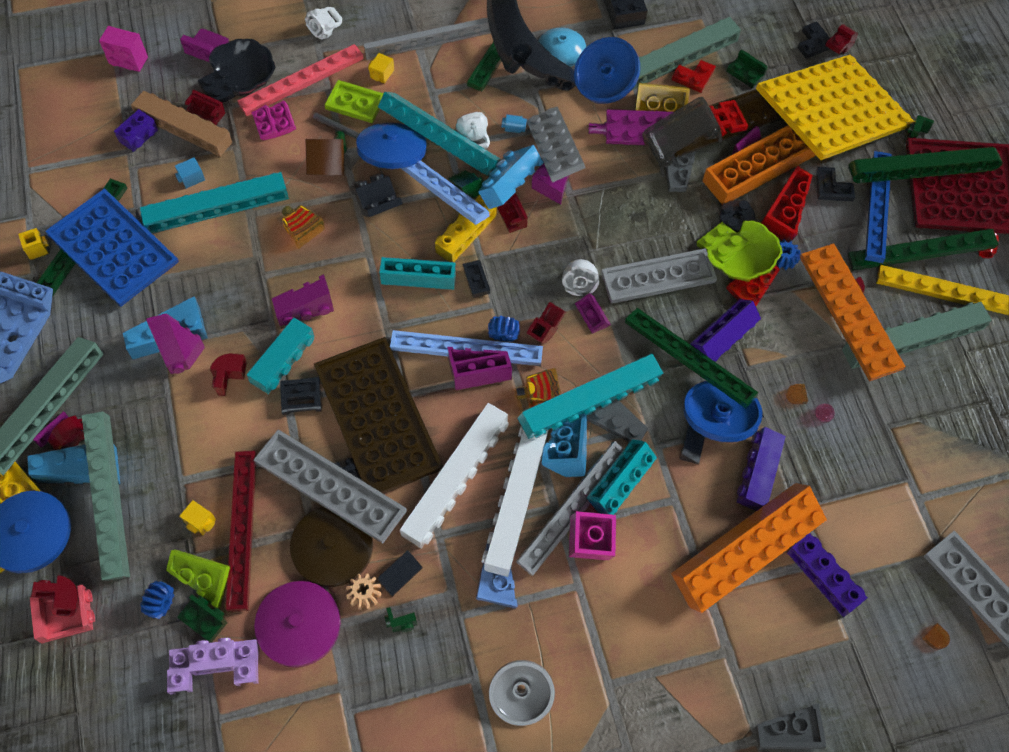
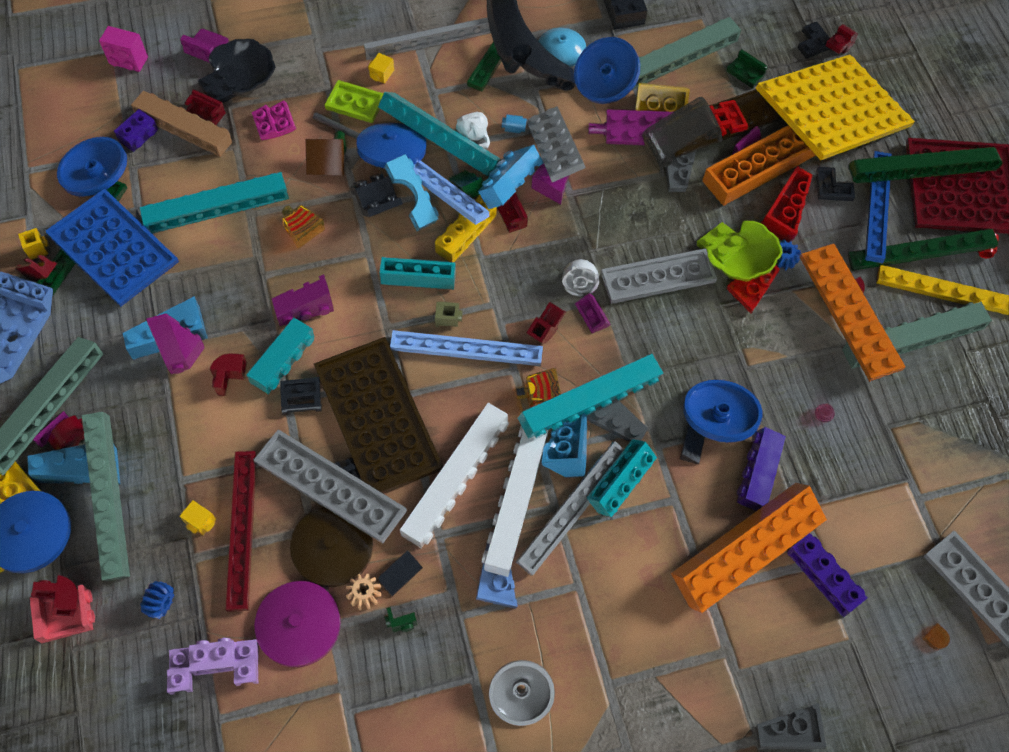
lime wing [166,549,230,608] -> none
dark azure brick [175,157,205,189] -> none
dark green bracket [177,594,228,643] -> none
coral plate [237,44,364,116] -> none
white piece [305,7,342,39] -> none
magenta wedge [447,347,512,390] -> none
black plate [462,260,490,298] -> none
blue gear [488,316,520,342] -> none
dark pink brick [569,511,616,561] -> none
dark green plate [625,308,759,409] -> none
red plate [671,60,716,93] -> none
dark purple brick [690,299,761,362] -> none
black plate [719,200,755,233] -> none
clear orange tile [786,384,808,404] -> none
dark green bracket [907,115,934,138] -> none
none -> dark red hinge [15,255,57,281]
none -> blue dish [57,137,127,197]
none -> medium azure arch [384,154,439,231]
none -> olive brick [435,302,463,327]

